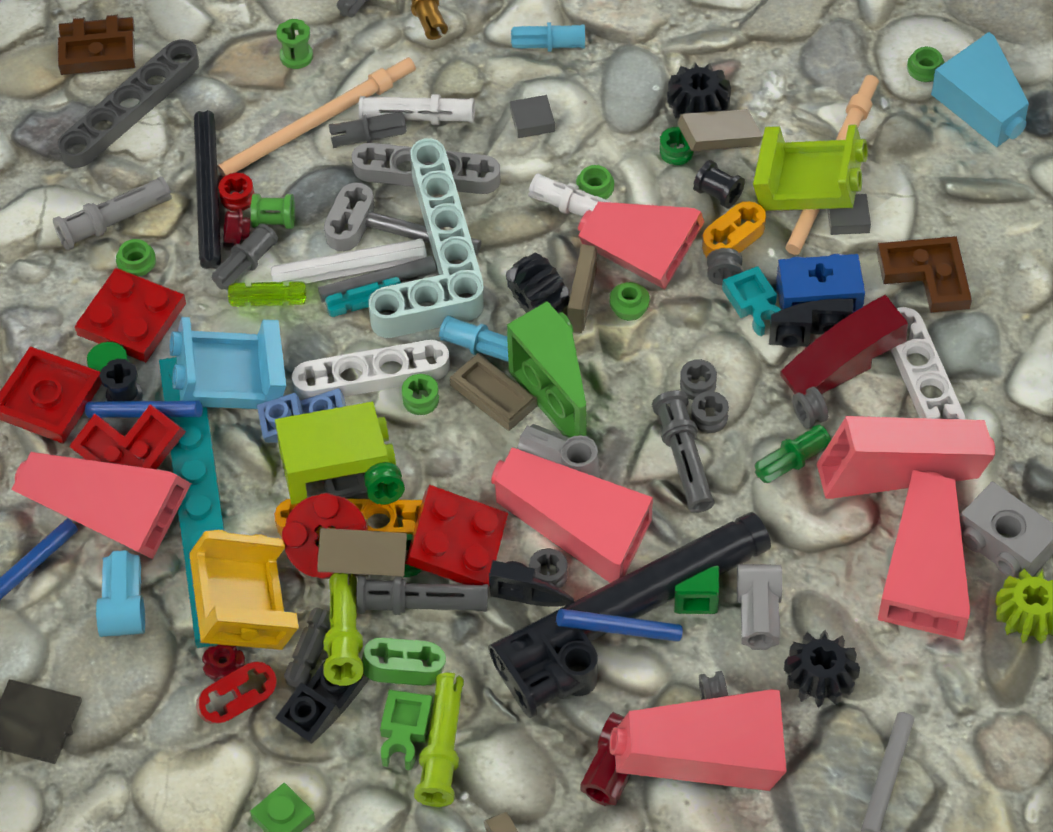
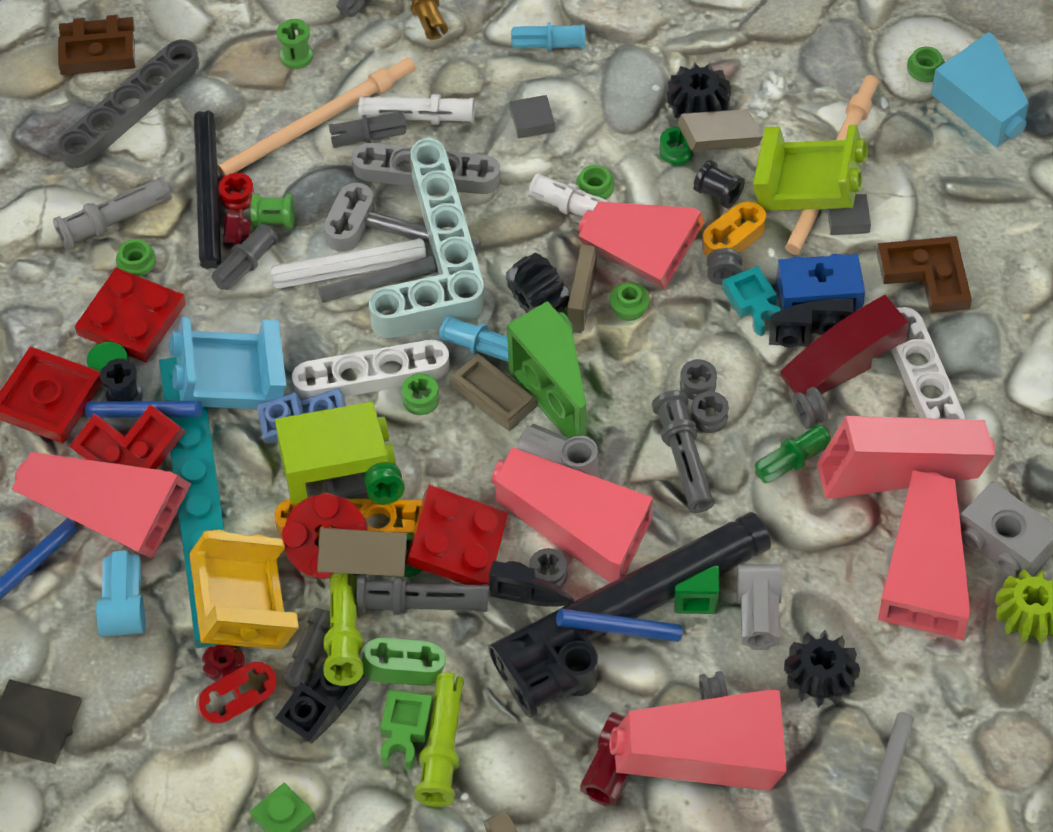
clear neon green axle [228,282,307,307] -> none
teal axle [325,277,401,317] -> none

